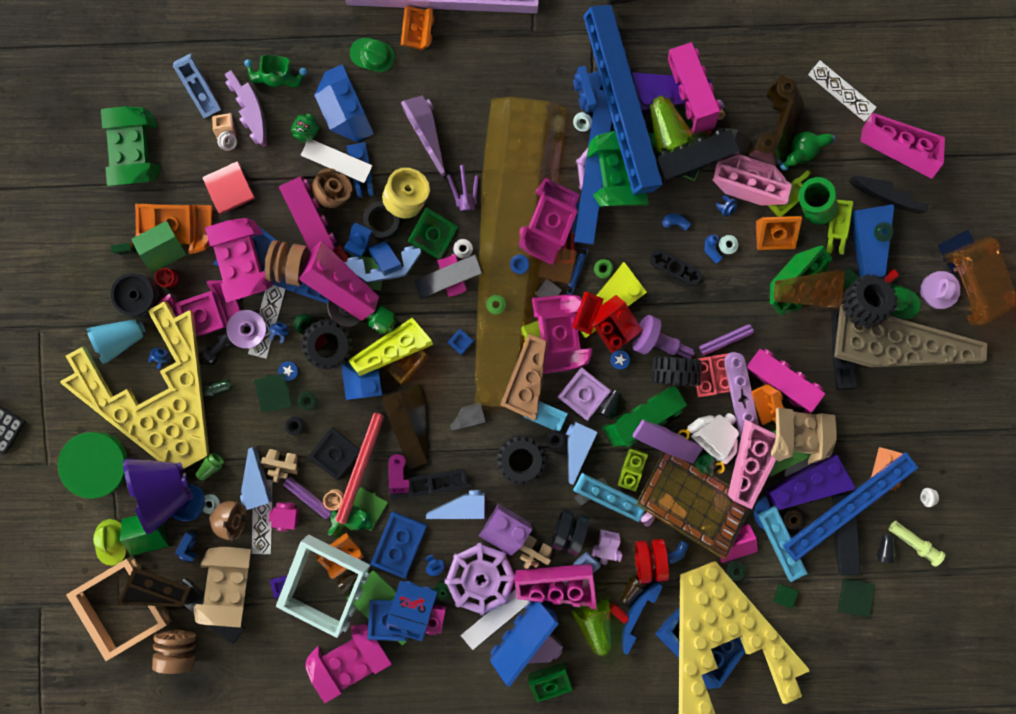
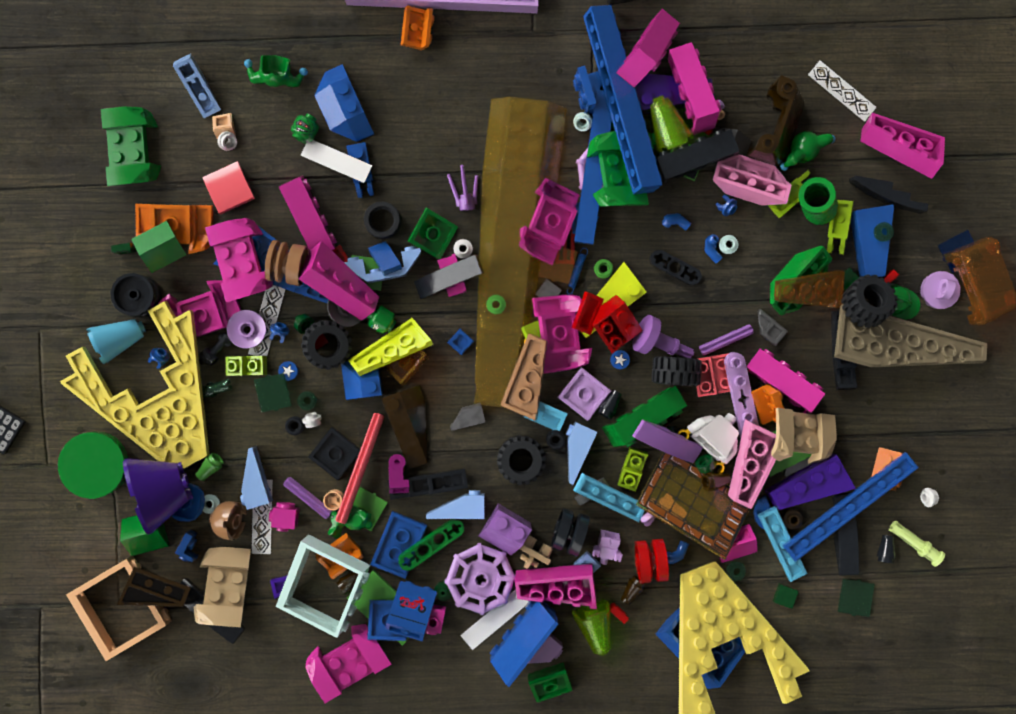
lime piece [93,519,126,566] -> none
medium nougat wheel [152,629,196,674] -> none
red wheel [155,268,180,288] -> none
lavender slope [225,70,267,148] -> none
tan hips [261,449,299,483] -> none
medium nougat cylinder [312,168,352,208] -> none
blue bracket [344,223,372,257] -> none
green piece [350,38,395,72] -> none
light yellow wheel [382,168,430,218] -> none
lavender wedge [401,95,445,177] -> none
blue plate [425,554,445,576] -> none
blue tile [510,255,529,274] -> none
blue slope [621,581,663,655] -> none
orange slope [756,216,802,250] -> none
none -> lime slope [225,356,267,376]
none -> white plate [302,412,322,428]
none -> green beam [398,519,464,571]
none -> dark pink wedge [616,9,680,87]
none -> dark brown cone [701,472,731,491]
none -> flat silver tile [757,309,788,346]

